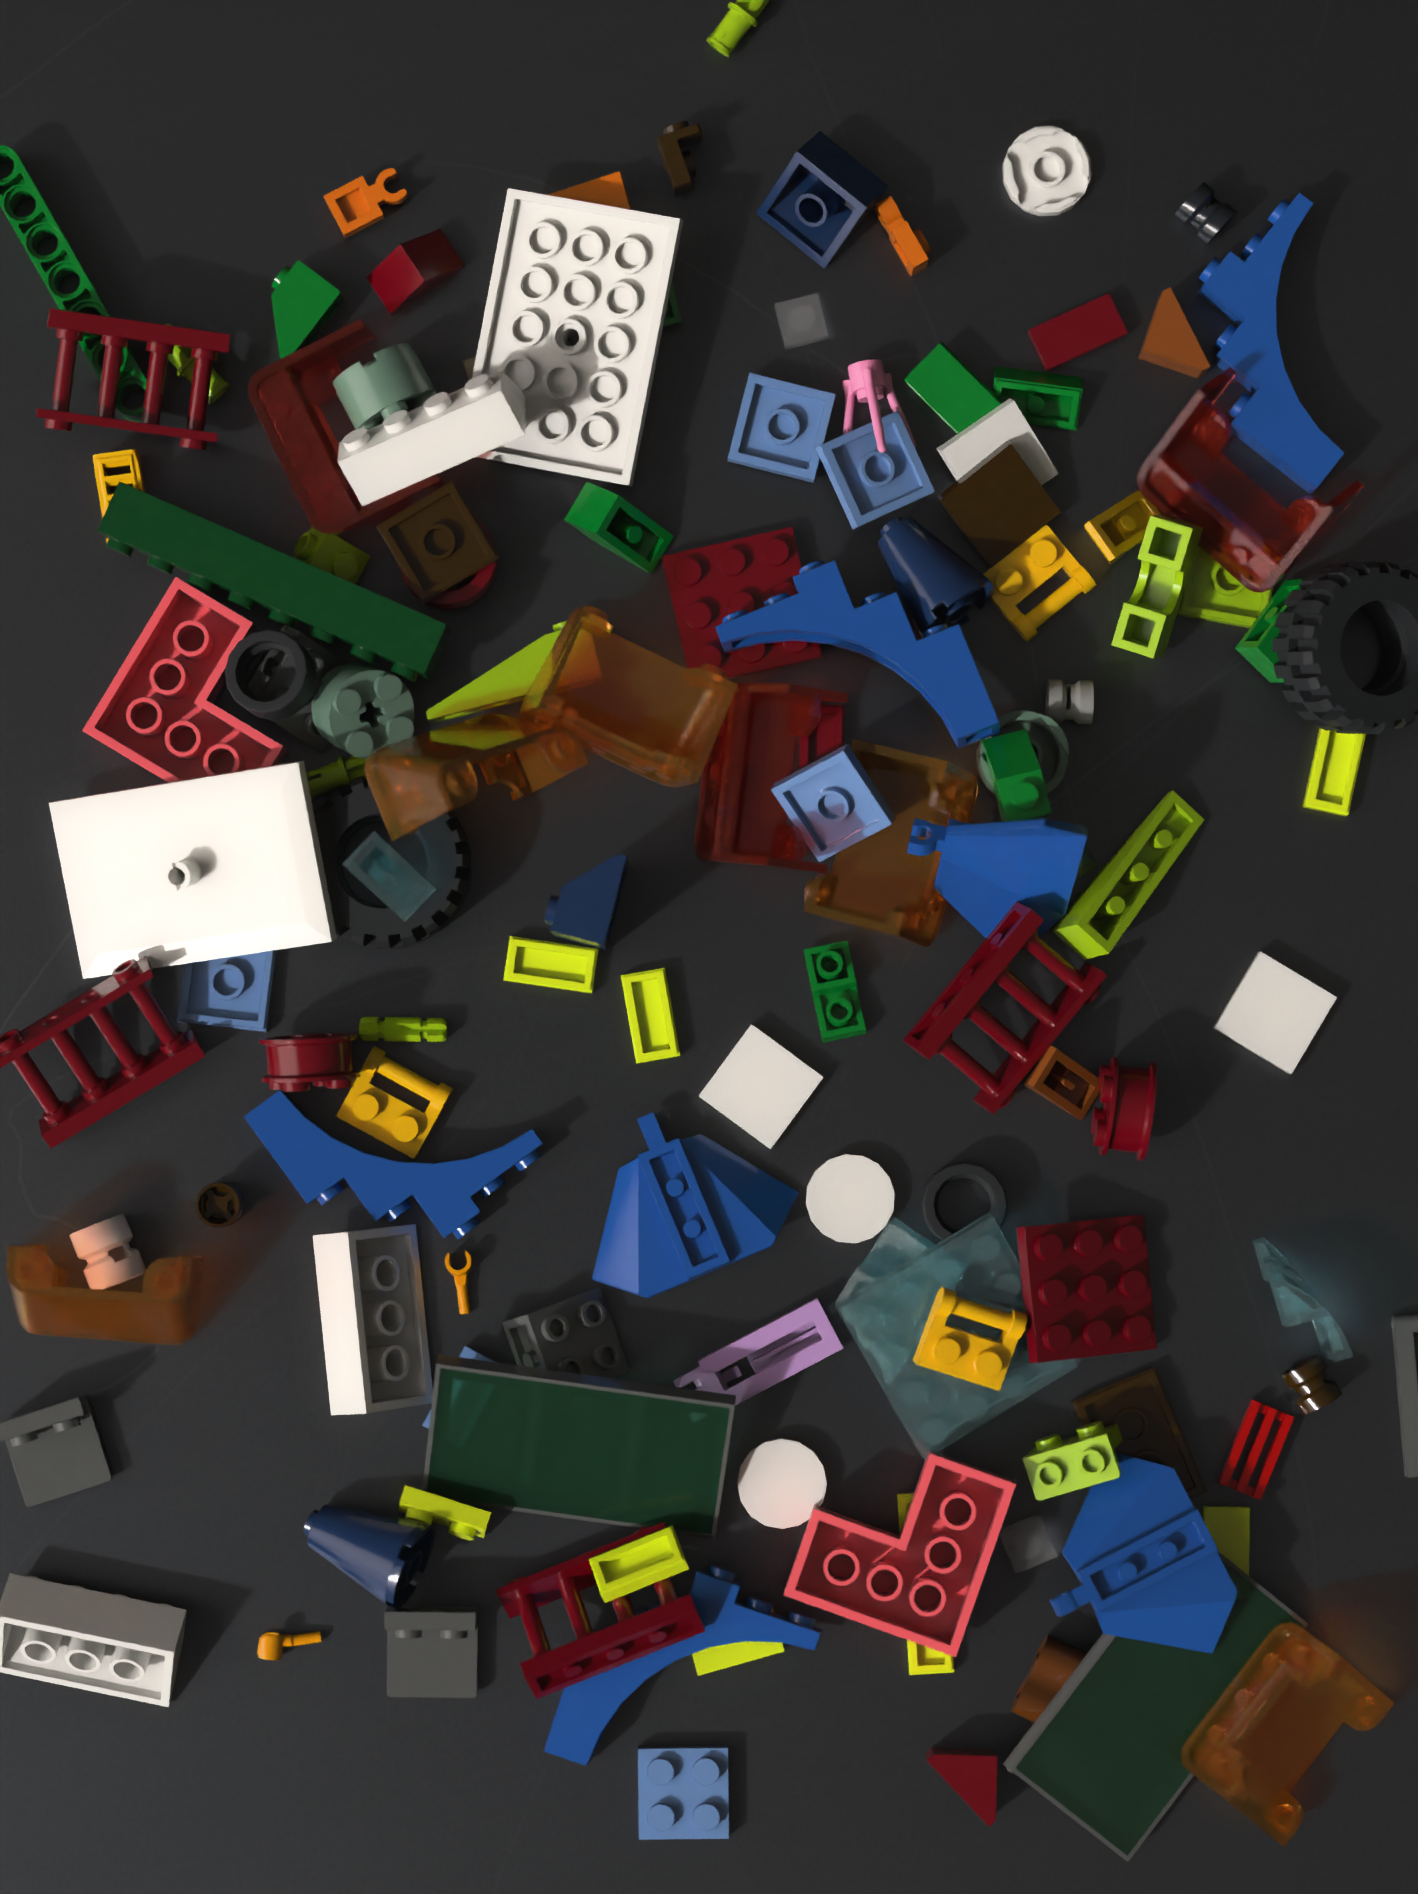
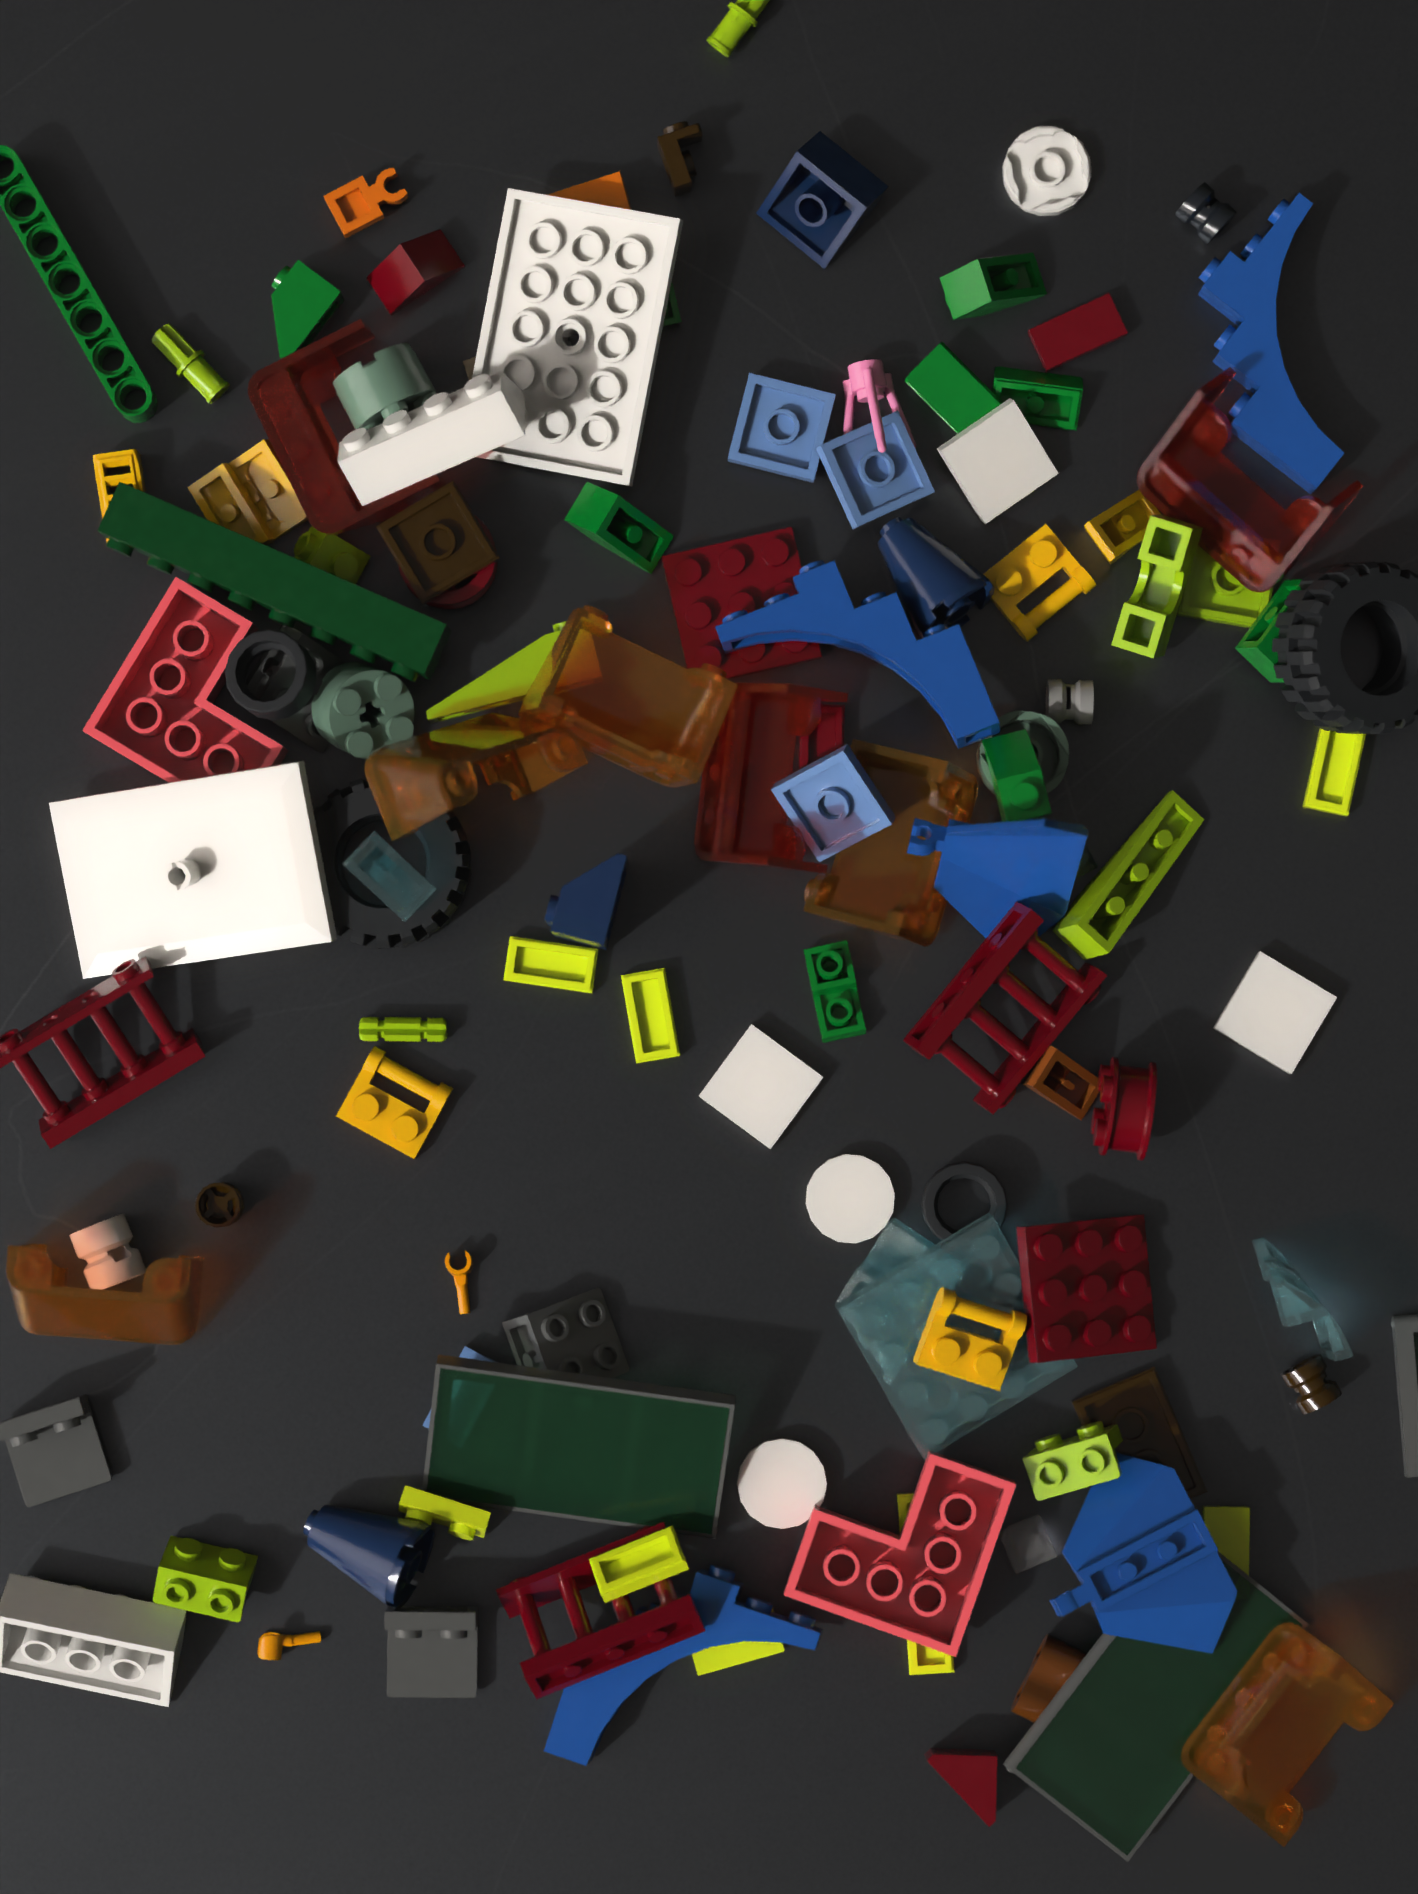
dark red fence [36,308,231,450] -> none
medium blue tile [177,950,277,1032] -> none
blue arch [244,1090,544,1239] -> none
dark red wheel [259,1033,361,1092] -> none
lime axle [306,755,392,800] -> none
white slope [313,1224,433,1415] -> none
blue panel [592,1112,799,1299] -> none
medium blue plate [638,1745,729,1840] -> none
lavender hinge [673,1297,843,1421] -> none
clear plate [774,293,828,349] -> none
orange plate [874,195,931,277] -> none
dark brown tile [937,441,1061,568] -> none
dark orange slope [1138,287,1210,378] -> none
red tile [1217,1399,1294,1501] -> none
none -> lime bracket [153,1536,258,1622]
none -> yellow slope [187,439,316,546]
none -> green slope [940,252,1047,320]

